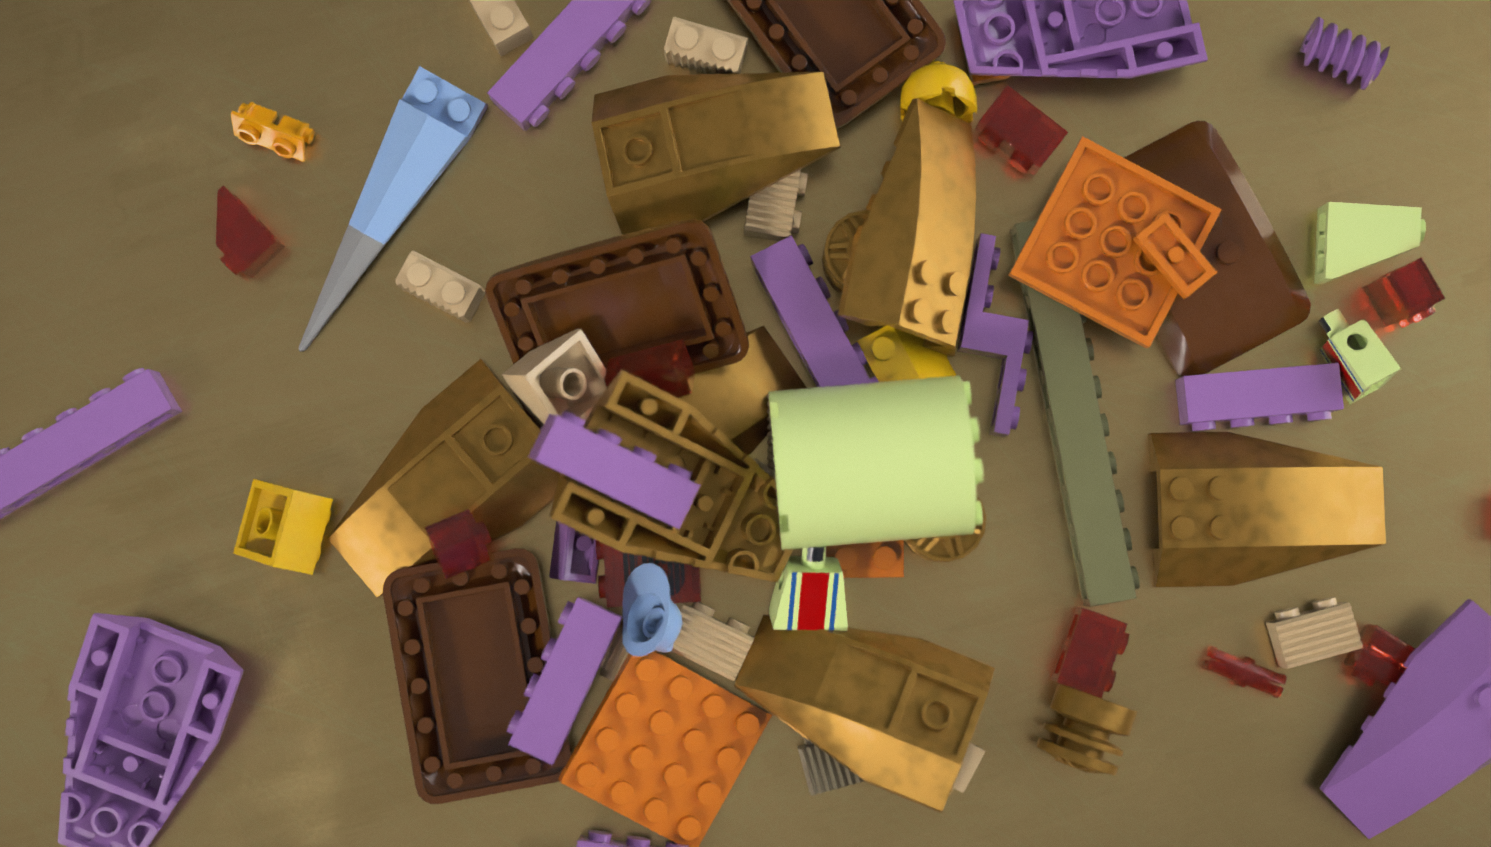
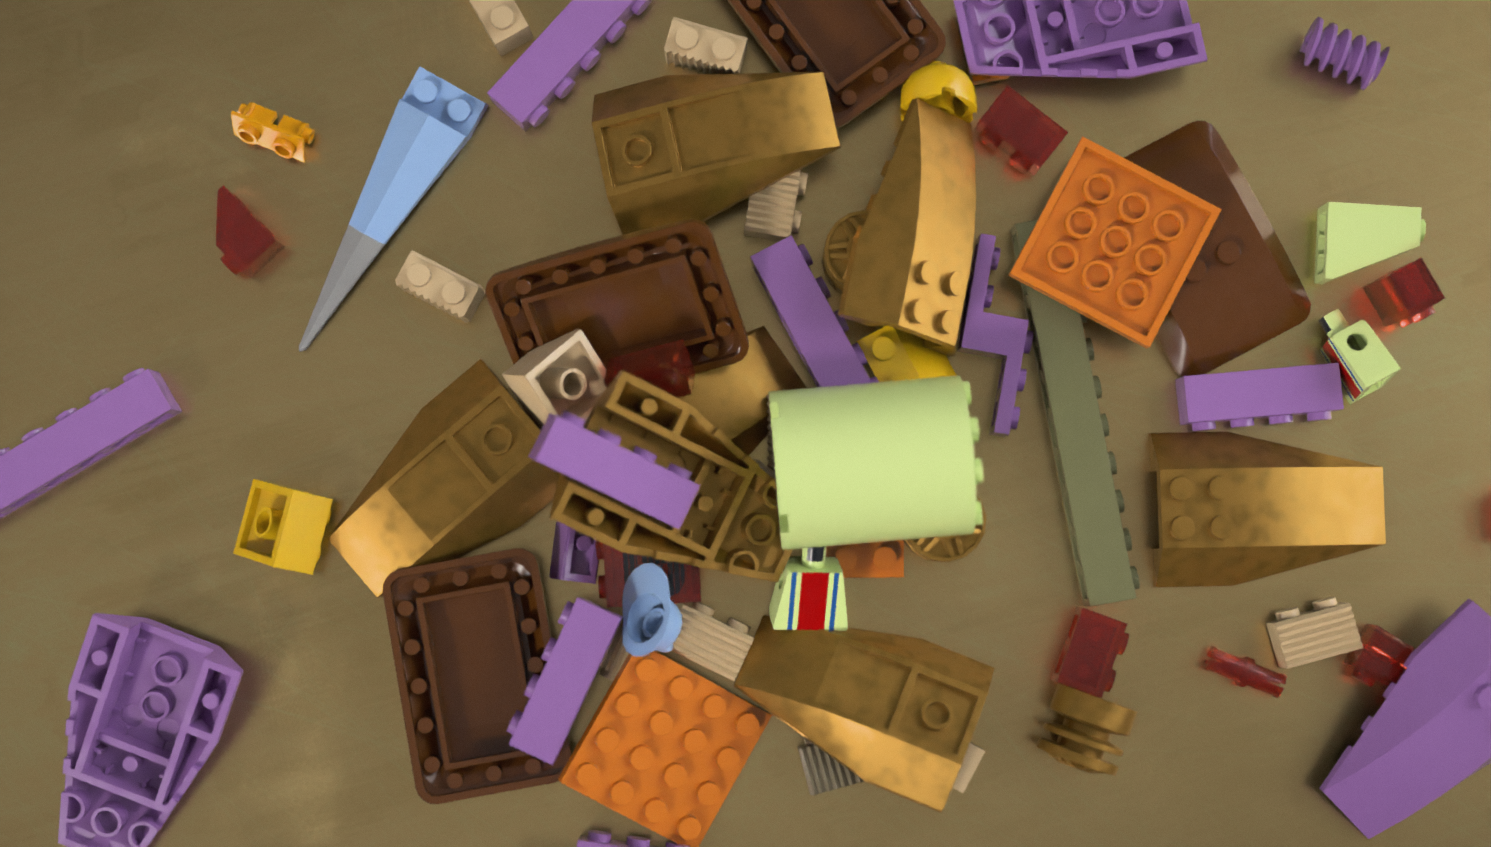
clear red brick [424,509,492,579] -> none
orange plate [1133,212,1217,300] -> none

